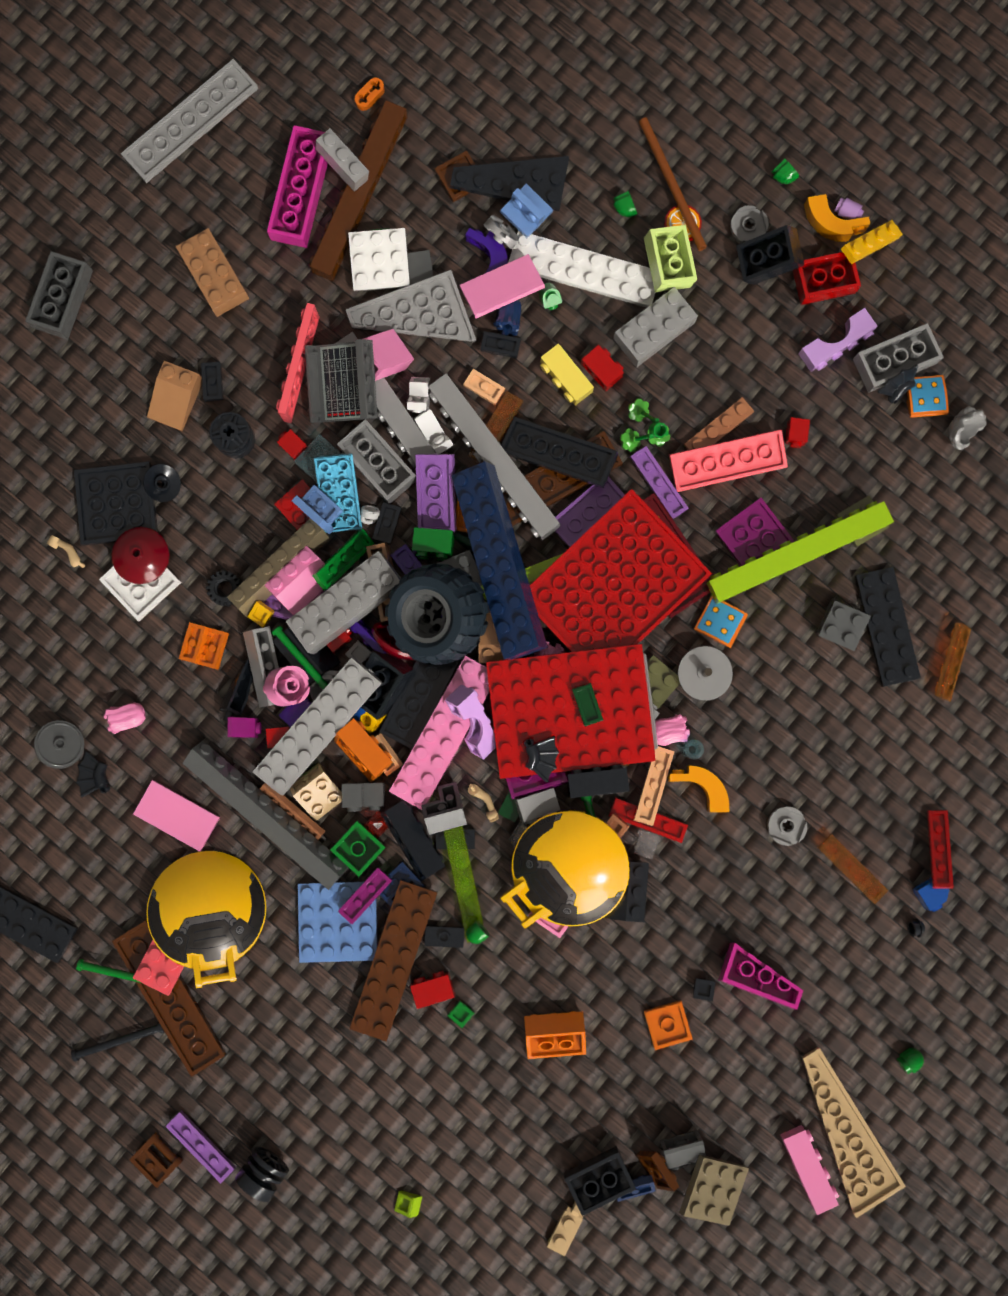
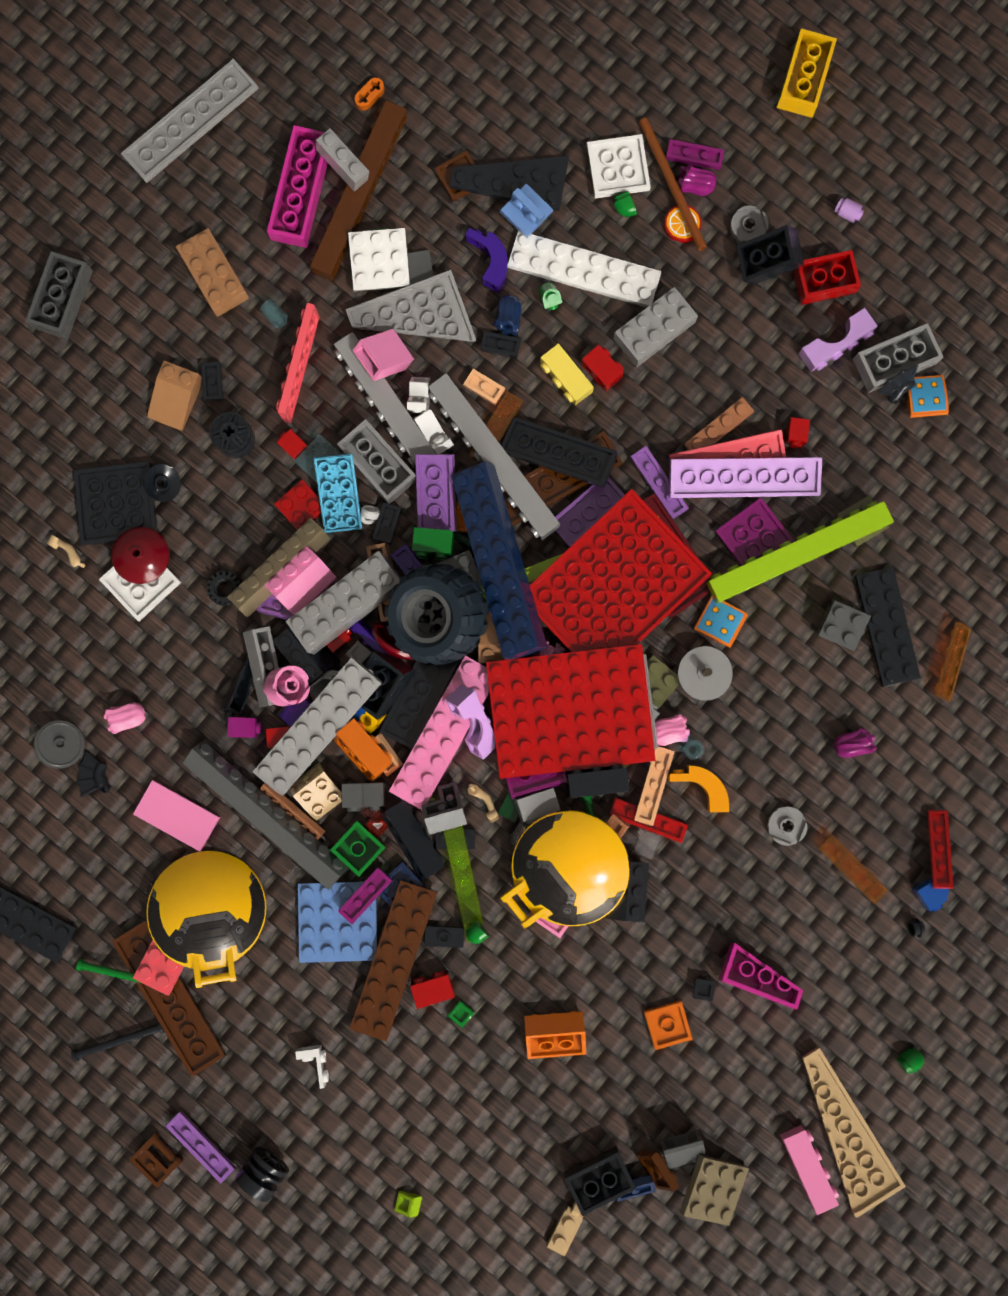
orange slope [179,622,229,670] -> none
yellow plate [248,600,275,628] -> none
green bar [272,626,328,690] -> none
medium blue bracket [292,485,343,535] -> none
panel [305,339,378,423] -> none
green plate [312,529,374,591] -> none
bright pink tile [460,254,545,318] -> none
light grey plate [484,215,519,249] -> none
black arm [523,736,559,783] -> none
dark green tile [572,683,603,727] -> none
bright green plant [620,398,670,452] -> none
yellowish green brick [644,225,697,292] -> none
green piece [772,159,799,184] -> none
light orange arch [804,194,870,242] -> none
yellow plate [841,220,903,264] -> none
light grey hair [948,406,987,450] -> none
none -> clear light blue brick [260,300,288,328]
none -> white bracket [295,1045,329,1089]
none -> white plate [587,134,651,198]
none -> magenta plate [666,139,725,170]
none -> lavender plate [669,457,822,498]
none -> magenta piece [677,164,717,196]
none -> yellow brick [777,28,837,118]
none -> magenta piece [834,727,877,758]

